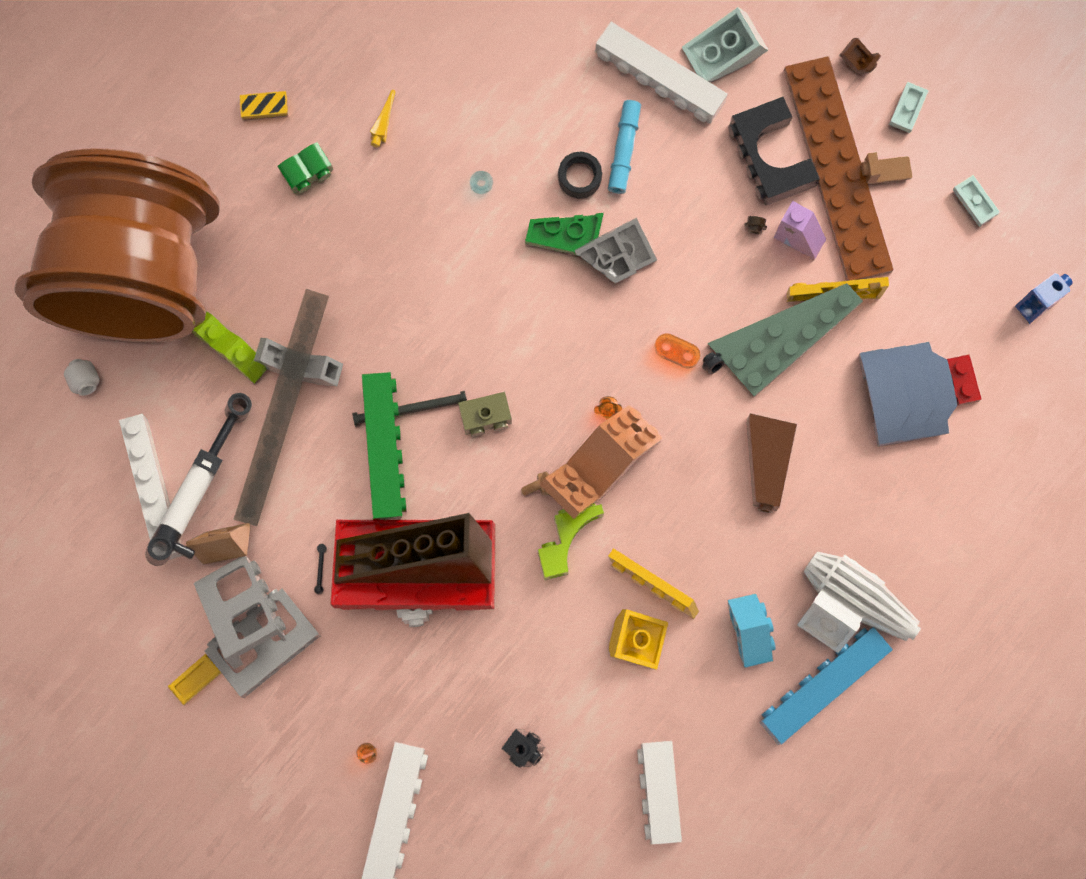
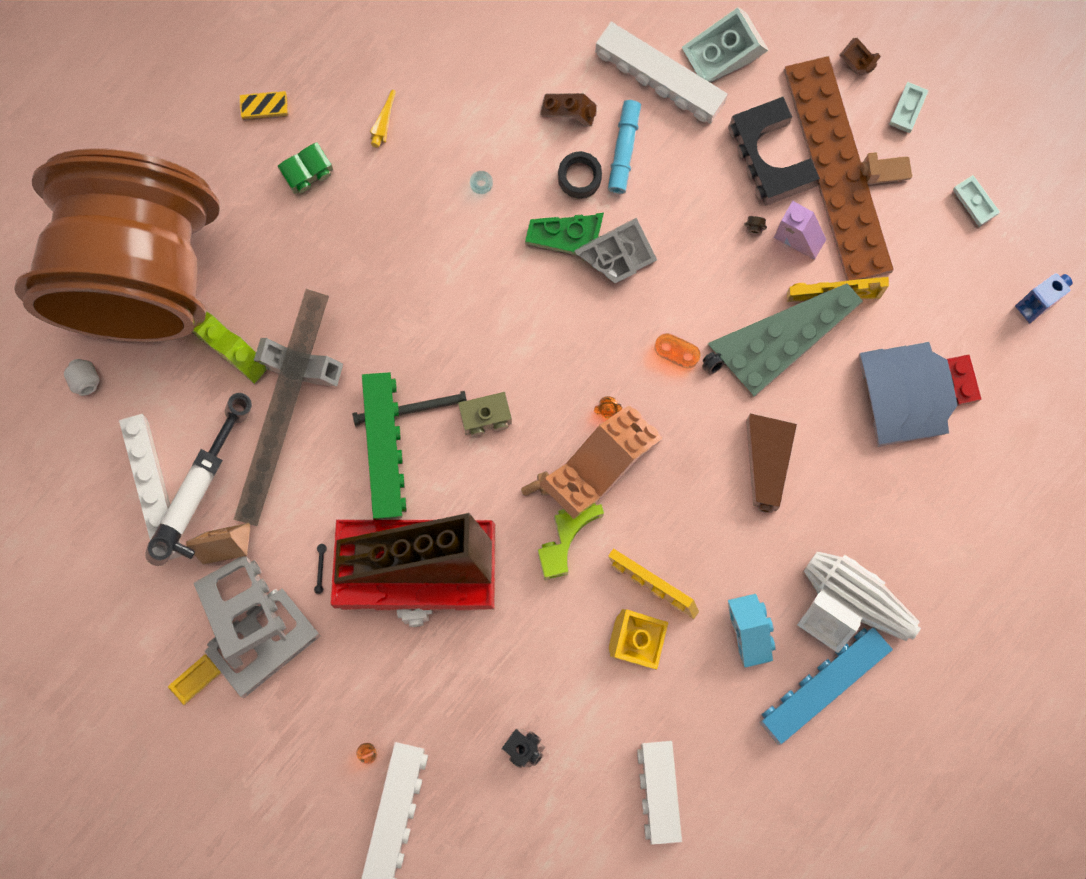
none -> reddish brown bracket [540,93,597,126]

